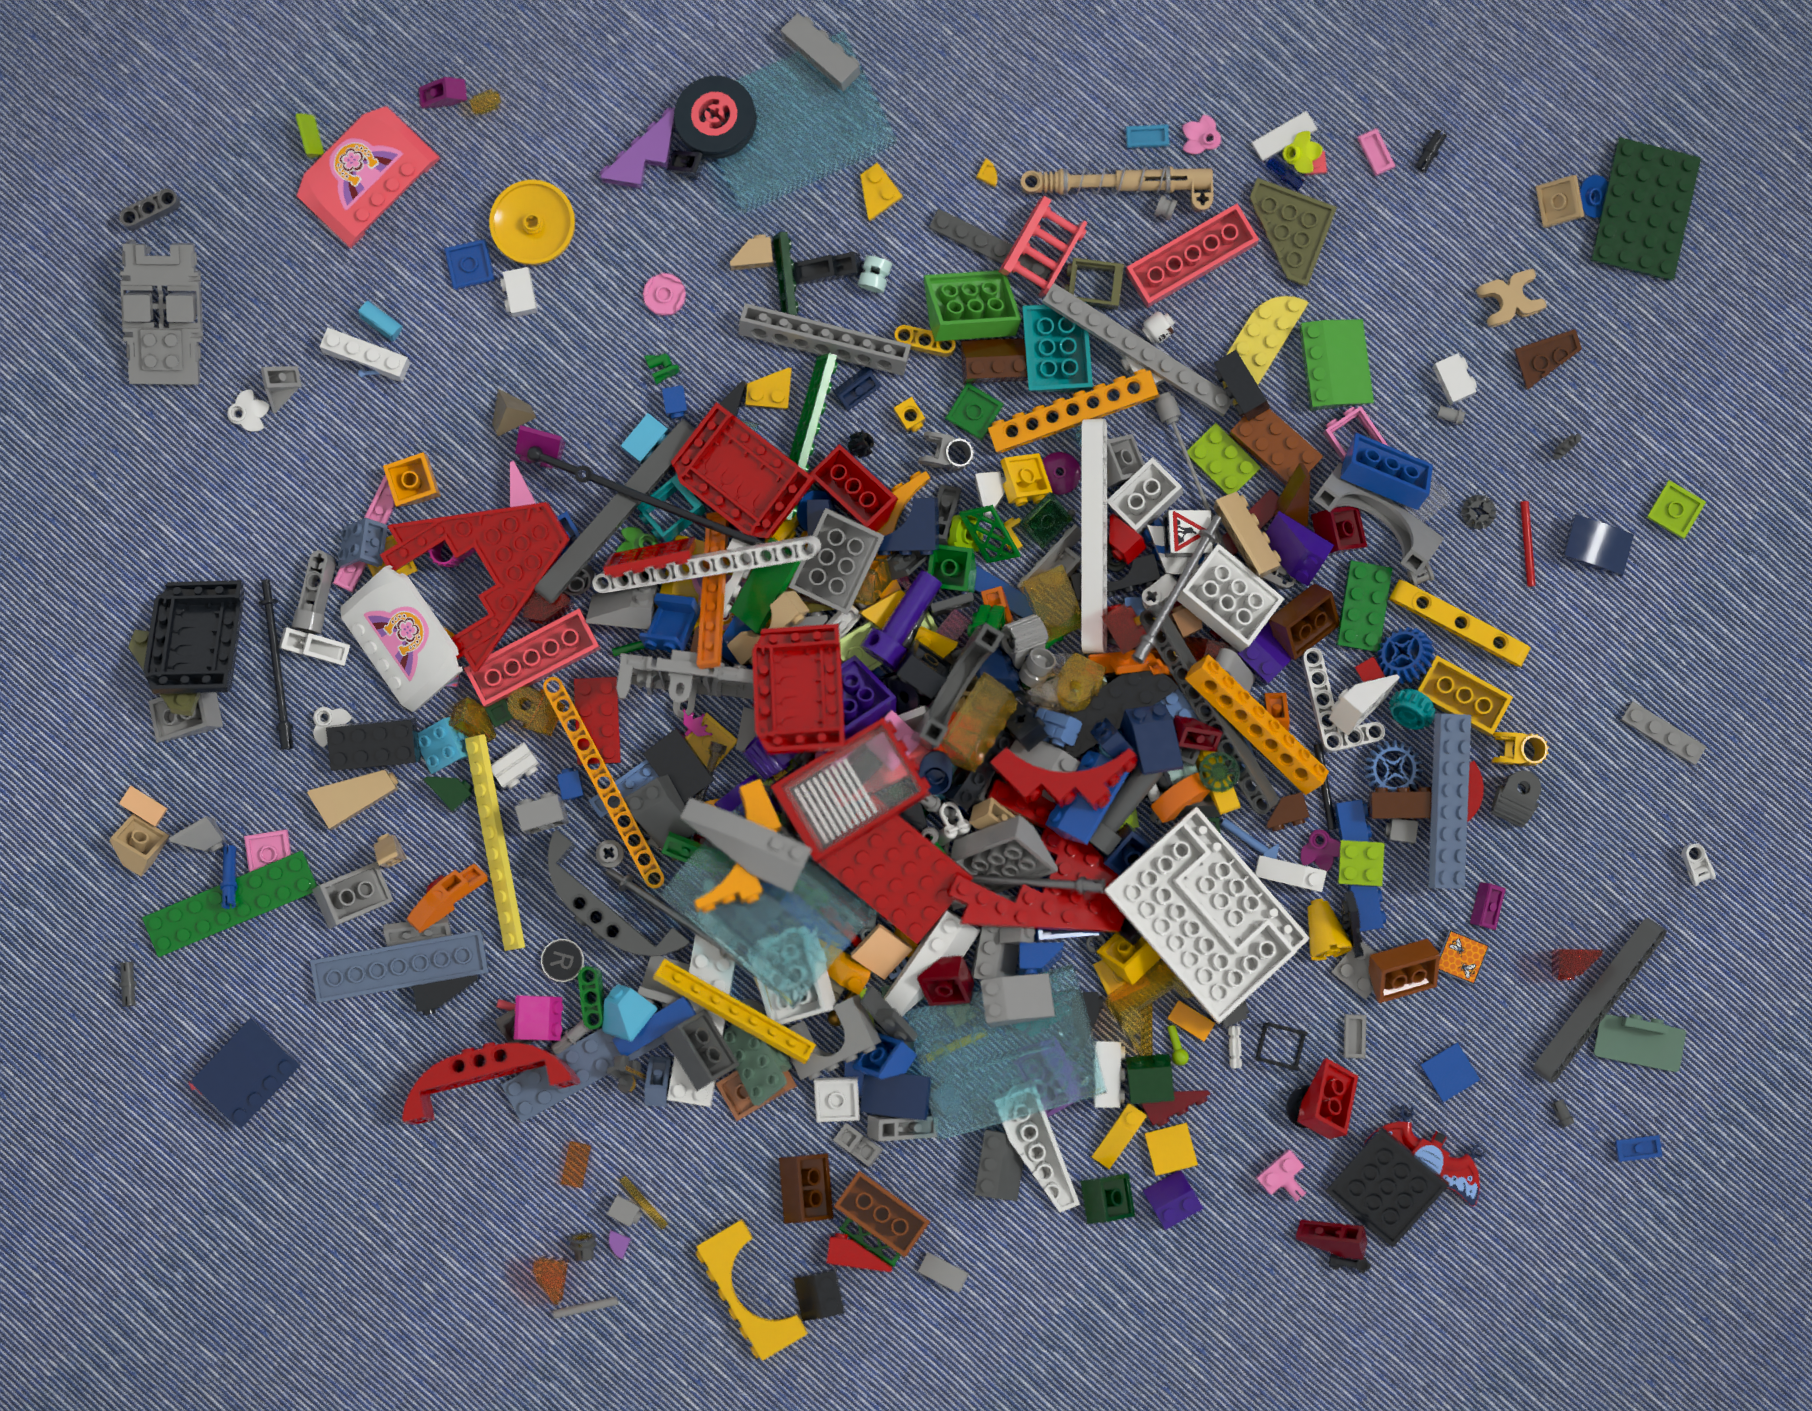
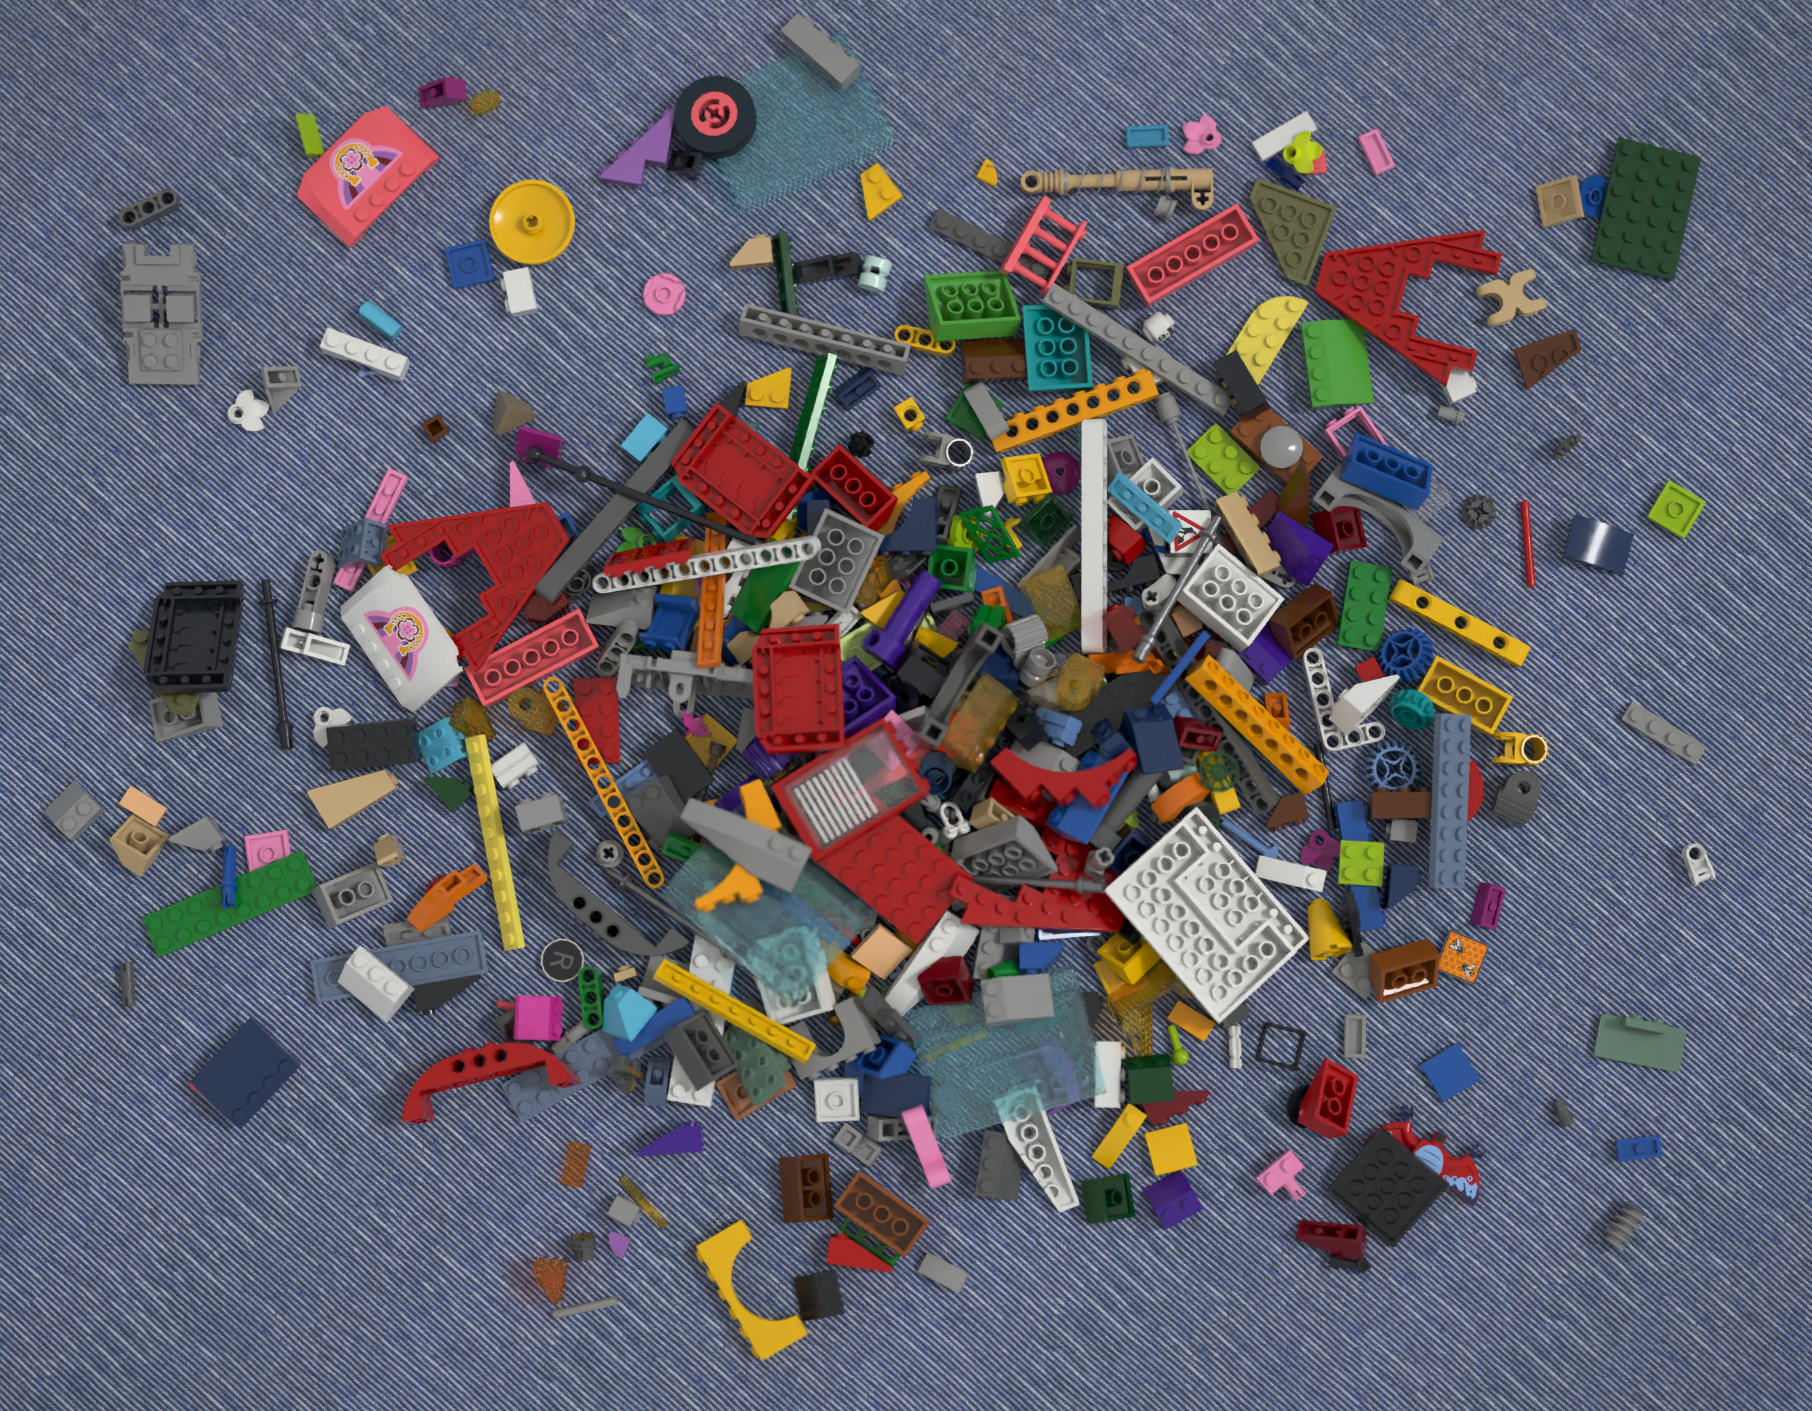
light orange slope [383,452,441,507] -> none
dark green plate [485,699,515,728] -> none
blue brick [557,768,585,801] -> none
black pin [1414,129,1447,173] -> none
dark grey beam [1533,918,1667,1083] -> none
clear red slope [1552,949,1603,981] -> none
none -> light grey slope [44,780,106,841]
none -> white slope [338,946,414,1023]
none -> reddish brown slope [421,413,450,445]
none -> light grey beam [597,619,639,676]
none -> tan plate [613,965,638,983]
none -> dark purple slope [636,1121,705,1156]
none -> bright pink beam [901,1105,952,1190]
none -> light grey beam [963,381,1010,441]
none -> green cone [986,960,1020,979]
none -> light grey piece [1084,847,1114,878]
none -> medium azure tile [1107,472,1183,543]
none -> blue tile [1150,631,1210,705]
none -> light grey dish [1260,426,1303,468]
none -> red wing [1315,230,1502,386]
none -> dark blue slope [1383,864,1421,909]
none -> light grey piece [1601,1201,1646,1251]

